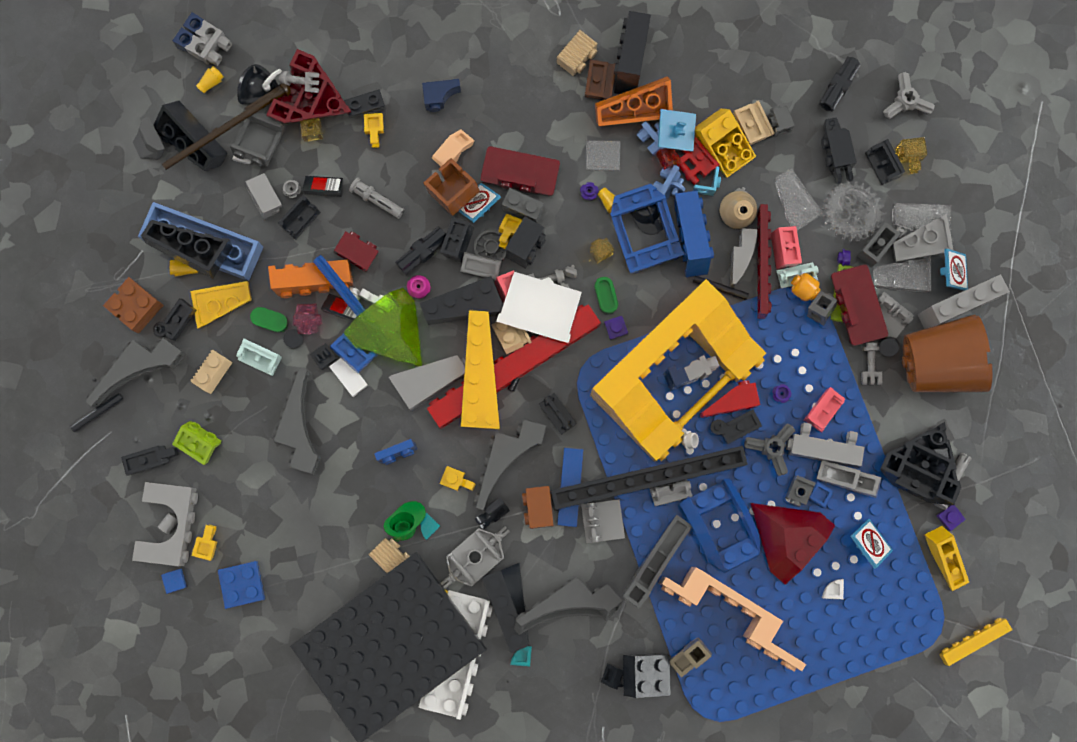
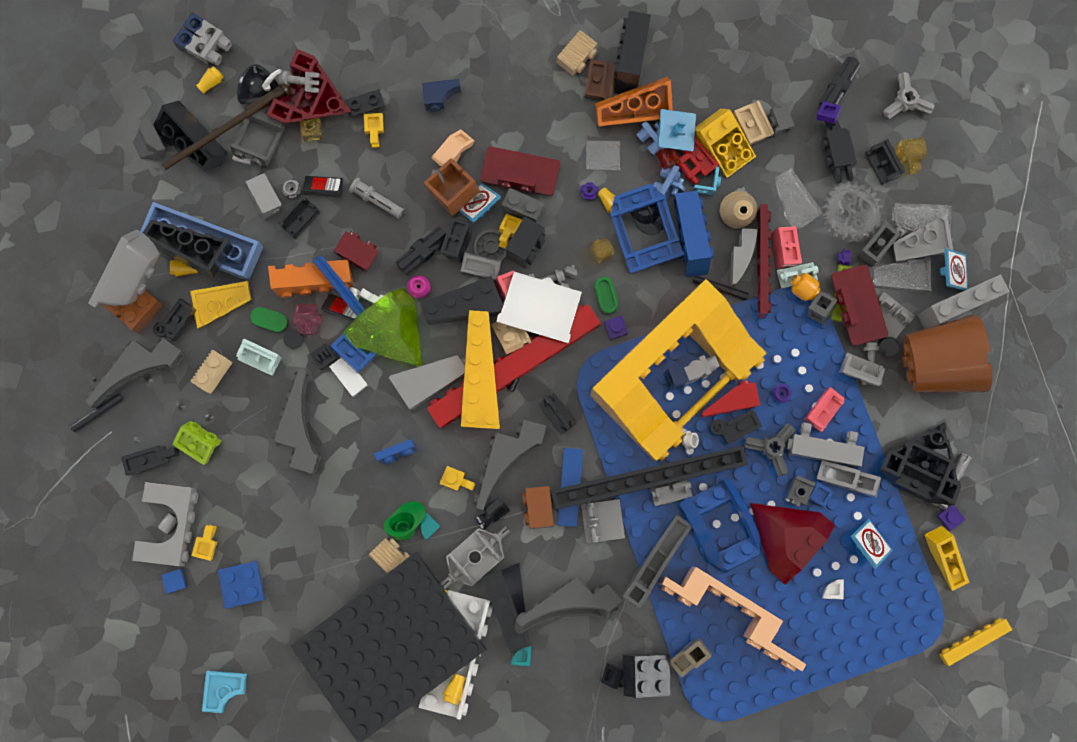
none -> light grey windscreen [88,229,160,307]
none -> medium azure tile [202,670,247,713]
none -> yellow cone [442,674,465,705]
none -> dark purple plate [816,101,841,124]
none -> light grey hinge [839,353,885,386]

